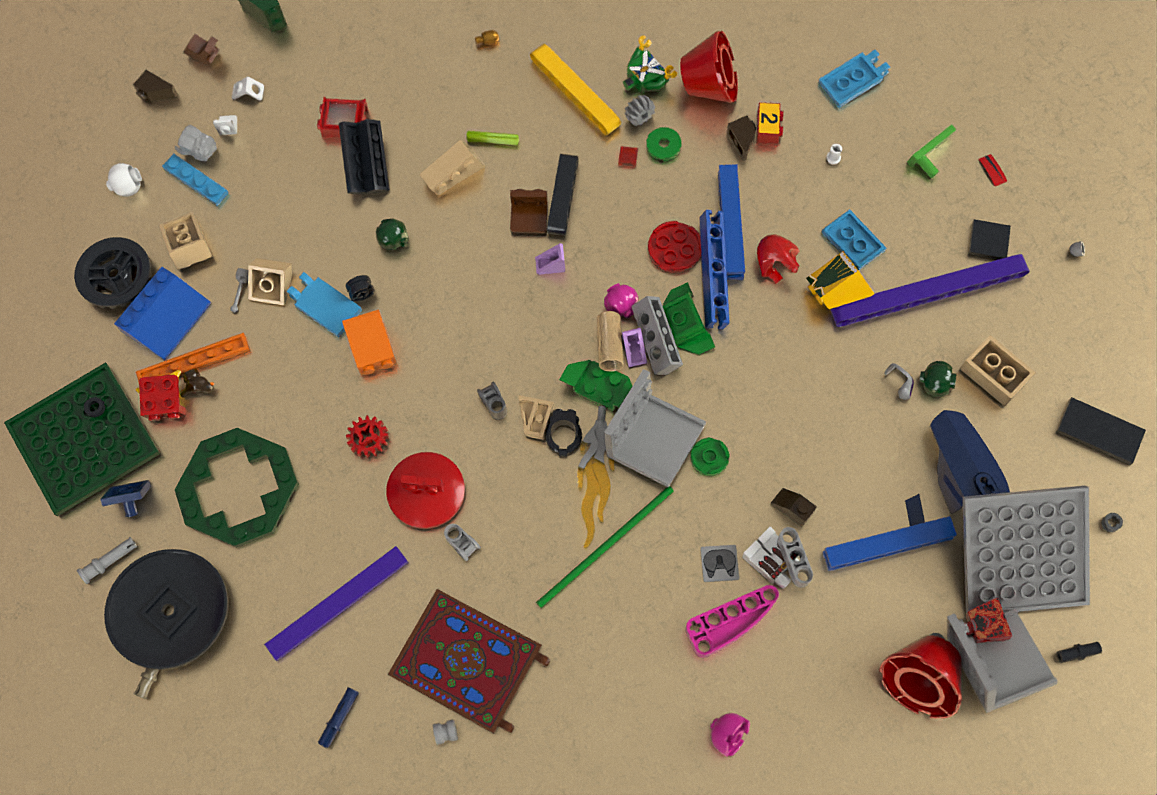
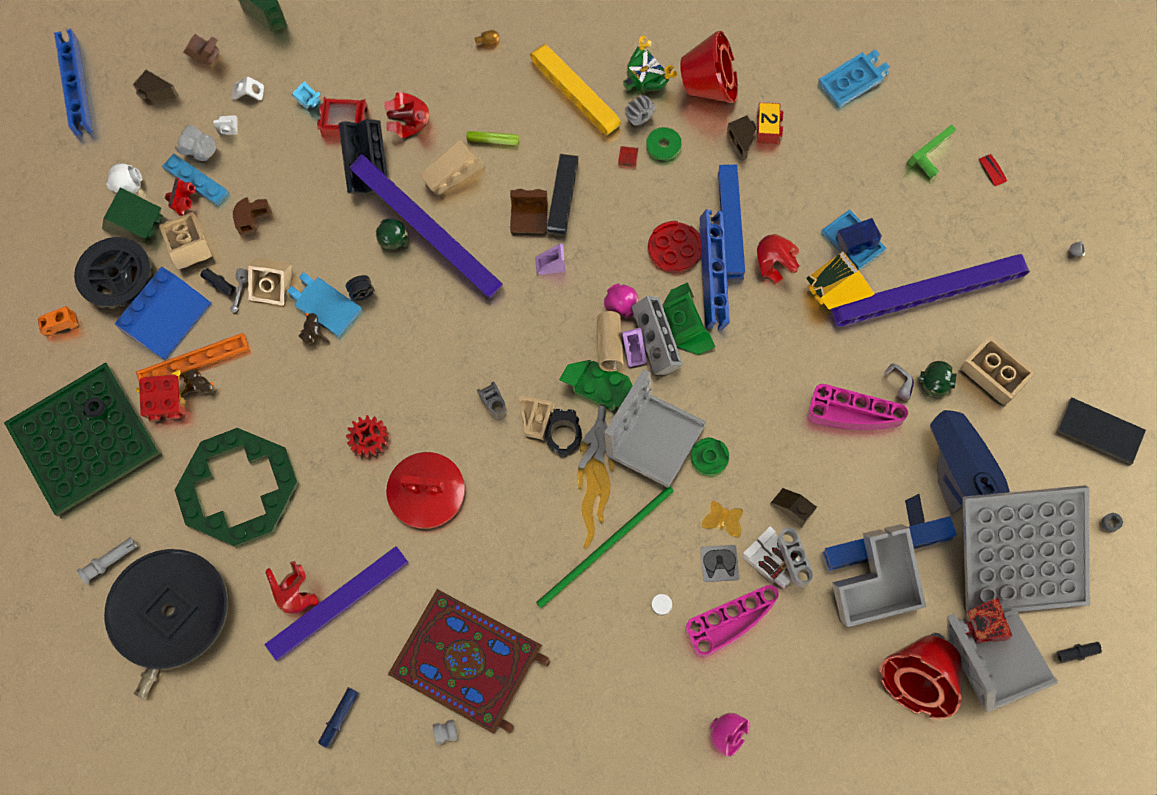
dark blue tile [100,480,151,517] -> none
orange slope [342,309,397,375] -> none
light grey piece [444,524,481,562] -> none
white pin [826,144,842,165] -> none
black tile [968,219,1011,260] -> none
none -> orange leg [38,306,78,335]
none -> blue piece [54,29,93,136]
none -> dark green slope [102,187,163,243]
none -> red hips [165,178,195,216]
none -> black pin [200,268,236,297]
none -> reddish brown brick [233,197,272,235]
none -> red piece [265,561,319,614]
none -> medium azure bracket [292,82,321,110]
none -> dark brown animal [298,313,330,346]
none -> dark purple beam [349,154,503,298]
none -> red piece [384,92,430,138]
none -> white tile [652,594,672,615]
none -> clear yellow piece [702,501,743,537]
none -> dark pink beam [807,384,908,430]
none -> light grey piece [832,524,926,627]
none -> clear blue brick [835,218,882,256]

